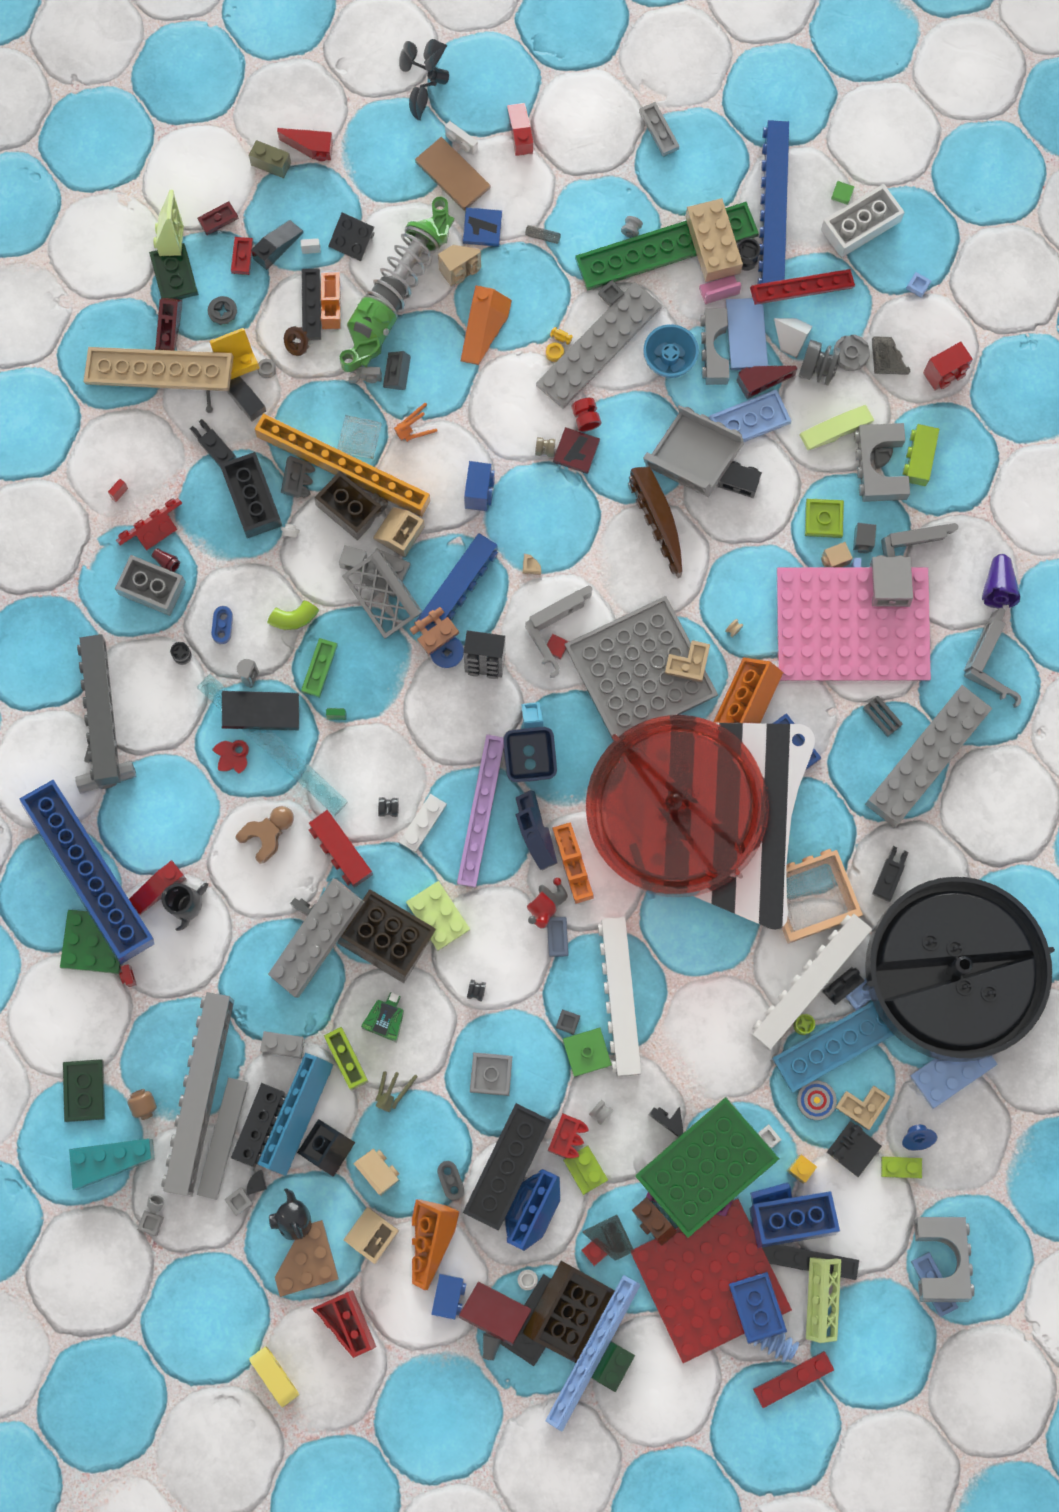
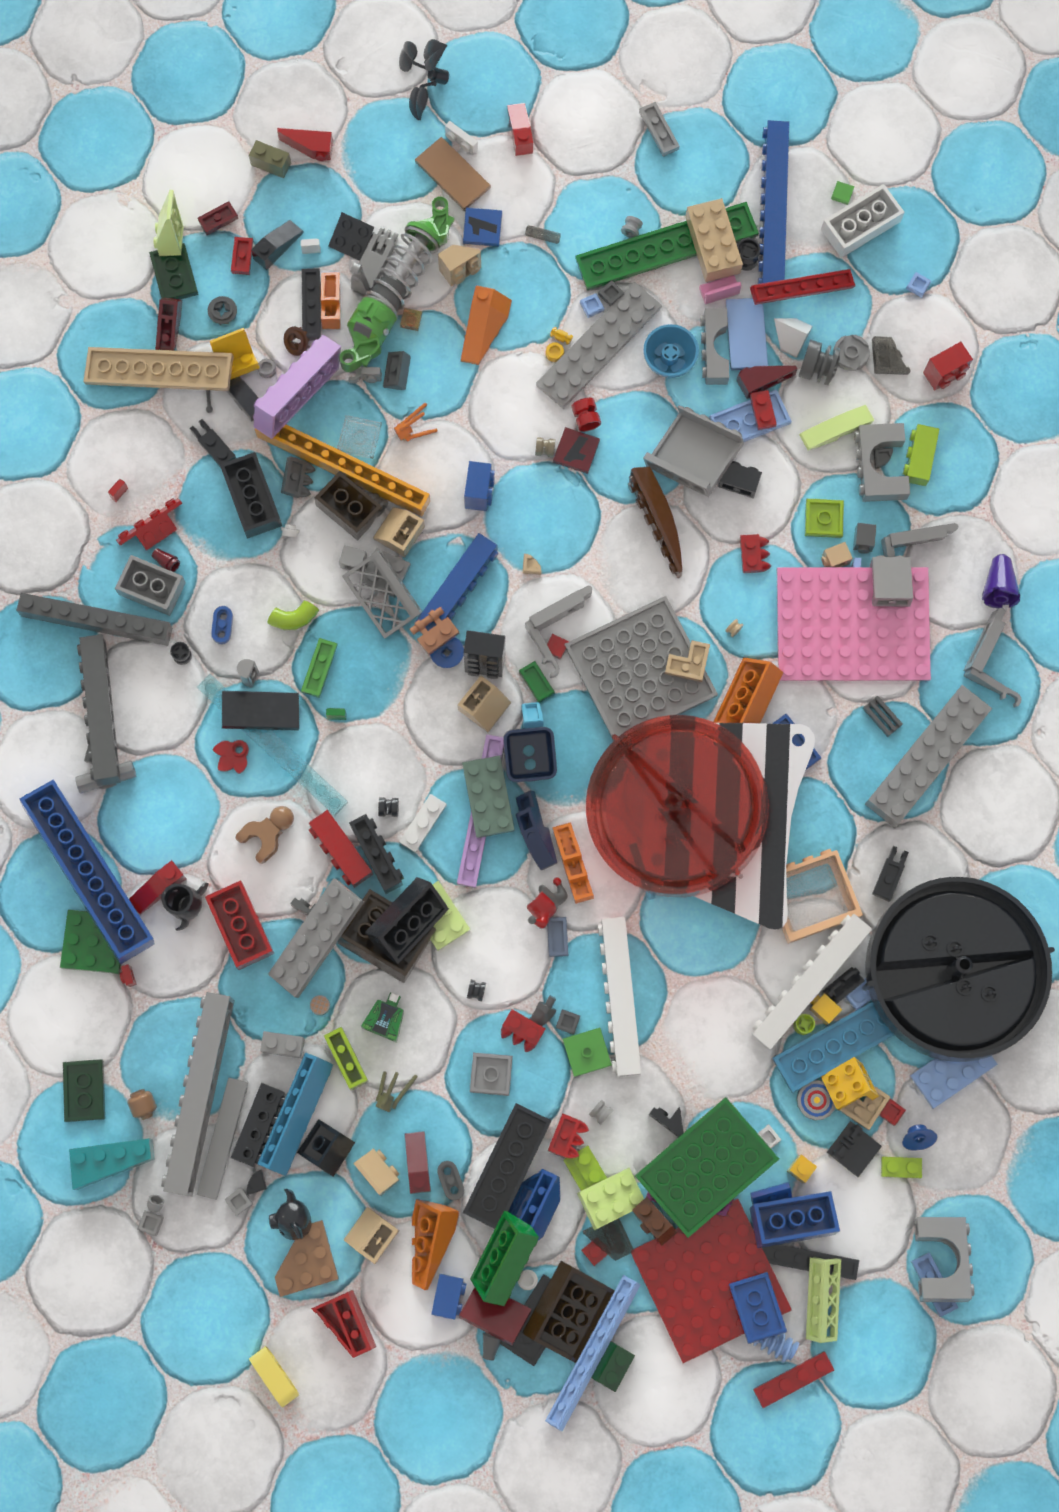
none -> dark grey brick [16,593,173,646]
none -> red brick [205,880,275,970]
none -> lavender brick [253,335,341,439]
none -> tile [310,995,330,1016]
none -> black brick [349,814,404,894]
none -> light grey hinge [350,226,398,296]
none -> black slope [365,877,449,964]
none -> clear orange plate [400,308,422,331]
none -> slope [405,1131,431,1194]
none -> tan slope [457,675,511,732]
none -> sand green plate [462,755,515,838]
none -> green slope [470,1211,539,1306]
none -> red plate [501,1009,546,1052]
none -> green tile [519,661,555,702]
none -> dark grey bar [529,995,557,1026]
none -> yellowish green plate [577,1168,644,1230]
none -> light blue tile [580,293,604,318]
none -> red plate [740,534,771,573]
none -> red plate [750,390,777,430]
none -> yellow brick [809,993,842,1026]
none -> yellow bracket [821,1057,879,1110]
none -> red tile [879,1098,906,1126]

